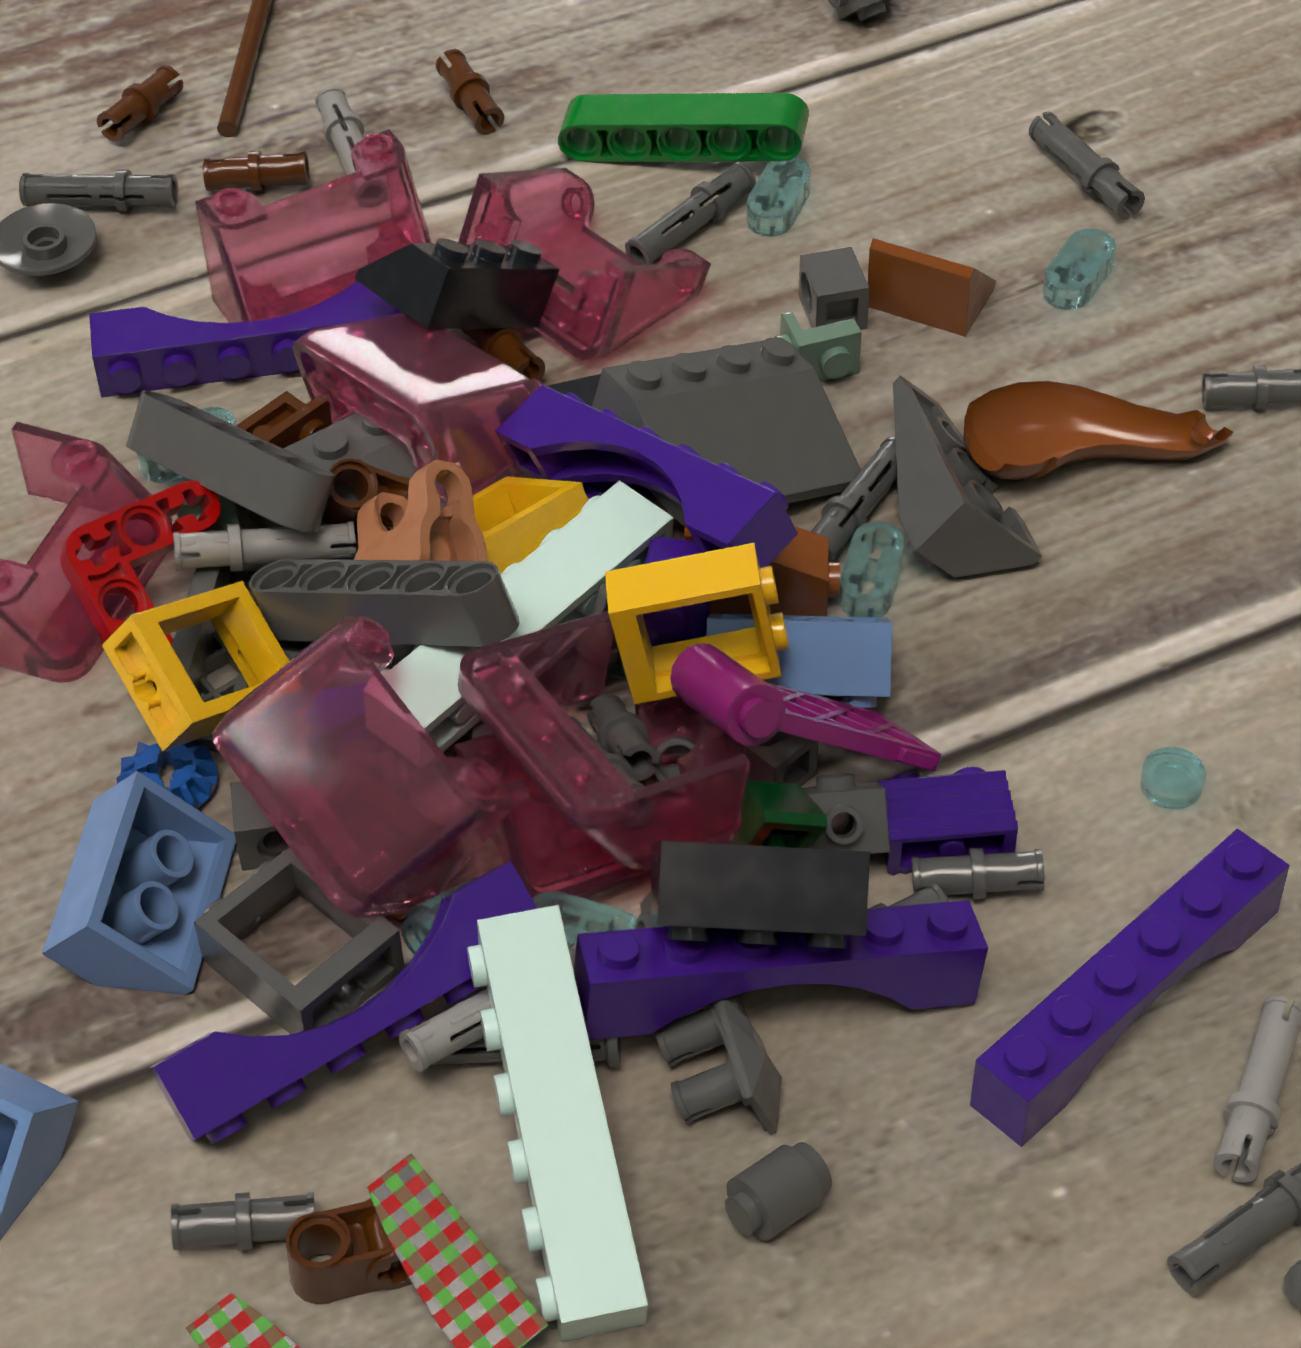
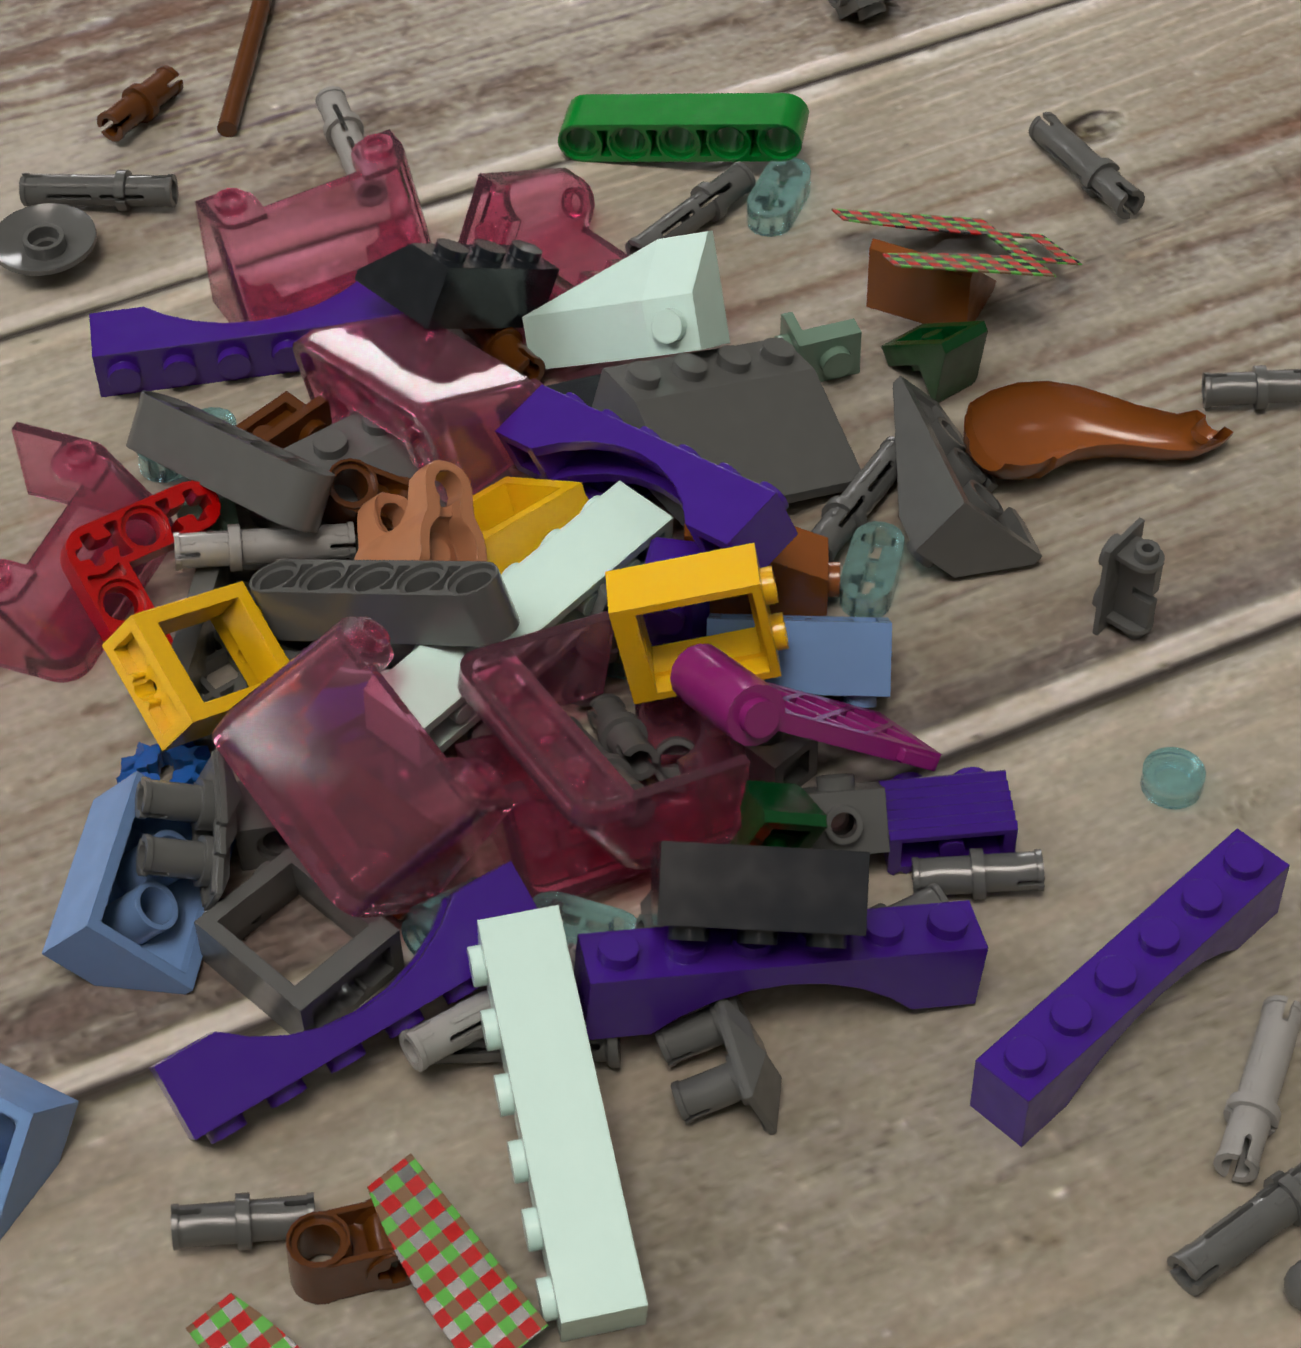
reddish brown pin [203,150,310,192] -> none
reddish brown pin [436,49,505,135] -> none
dark grey brick [725,1142,832,1241] -> none
dark grey brick [799,247,869,330] -> none
clear light blue beam [1043,229,1116,310] -> none
none -> dark grey connector [135,747,242,911]
none -> light aqua wedge [522,230,730,369]
none -> piece [831,208,1082,277]
none -> dark green slope [881,321,988,403]
none -> dark grey hinge [1092,518,1165,639]

